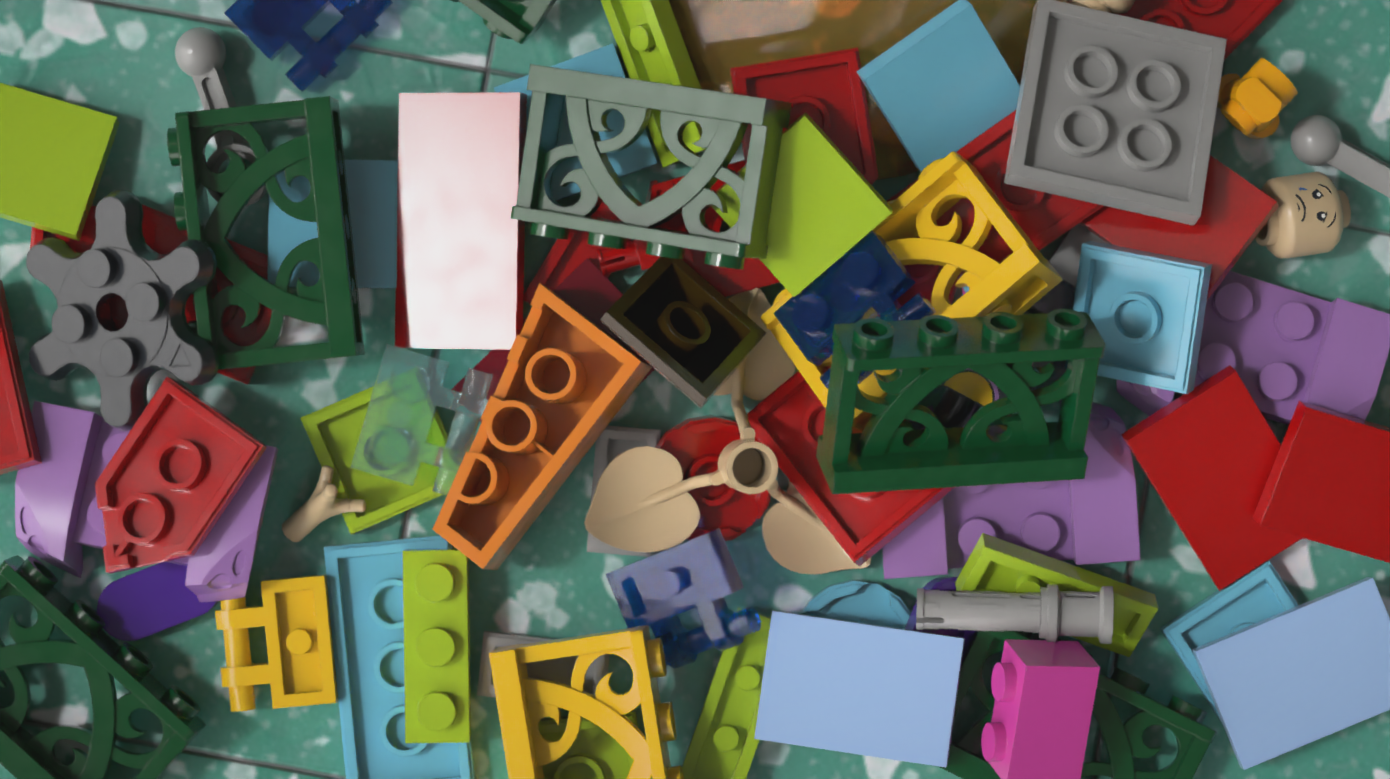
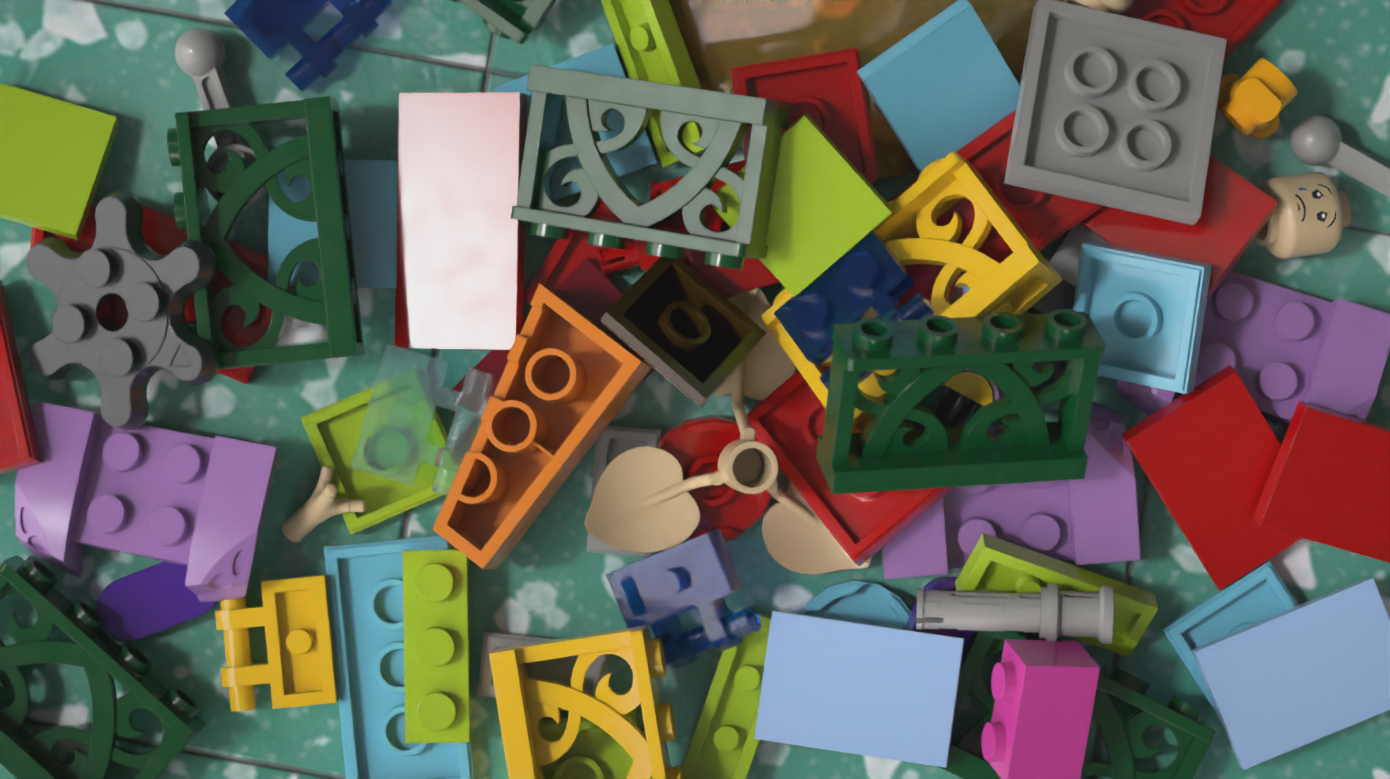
red tile [95,376,267,574] -> none

